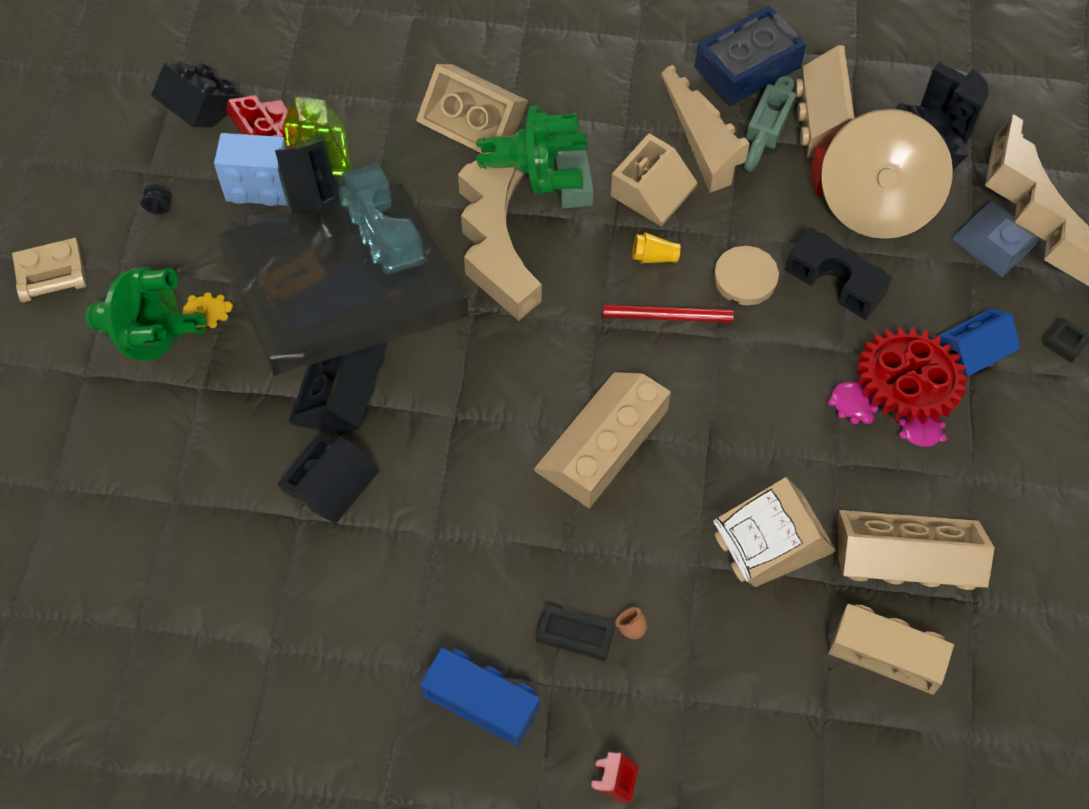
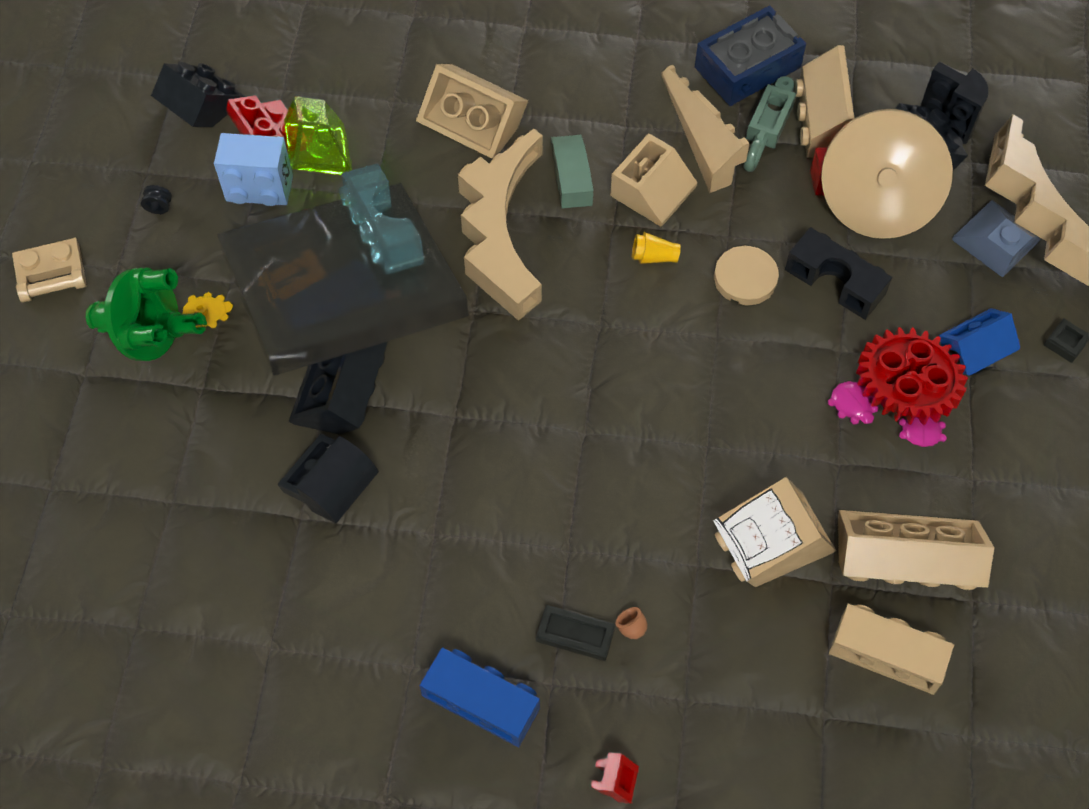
black slope [275,133,340,213] -> none
green piece [476,105,588,195] -> none
tan slope [534,372,671,509] -> none
red bar [603,305,734,323] -> none

